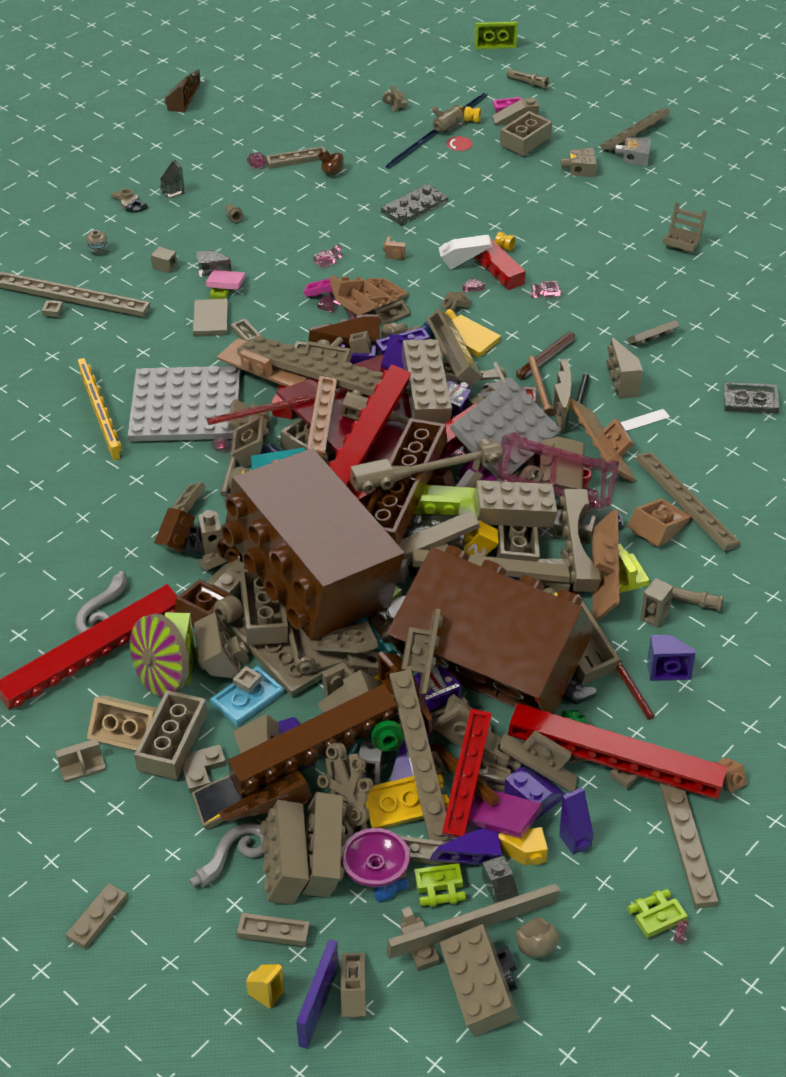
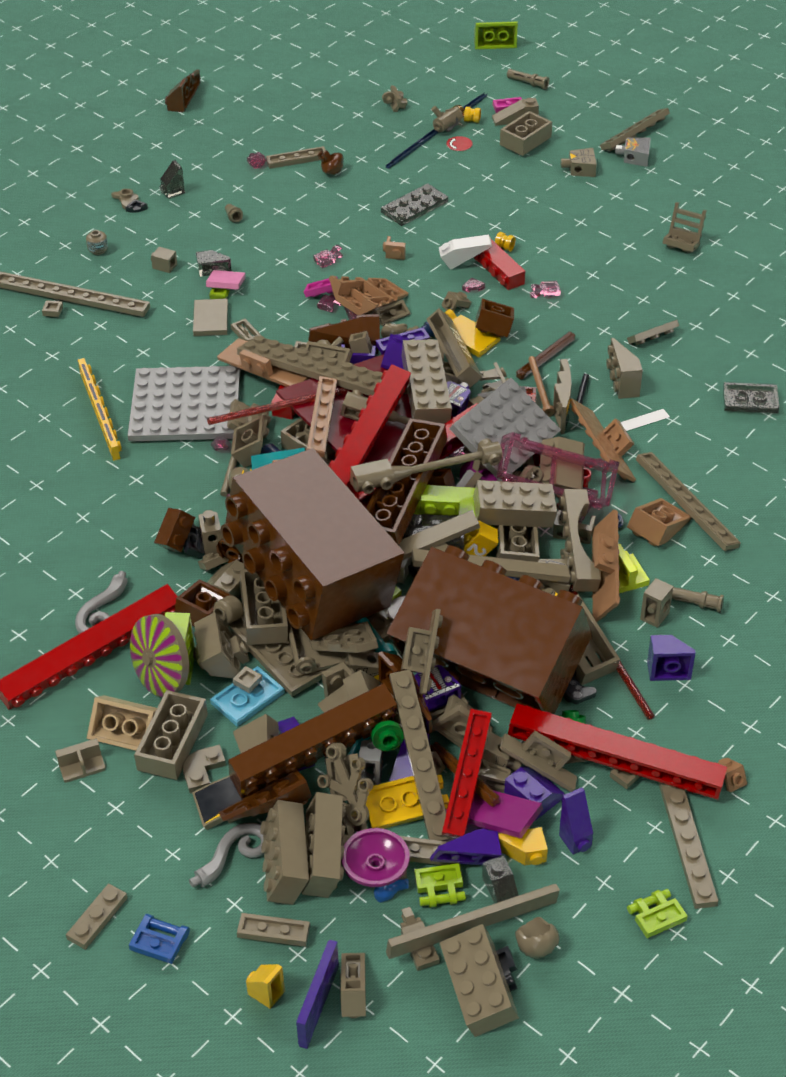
dark tan hinge [172,482,206,513] -> none
clear pink tile [674,919,690,944] -> none
none -> blue plate [129,914,190,964]
none -> reddish brown brick [475,298,514,338]

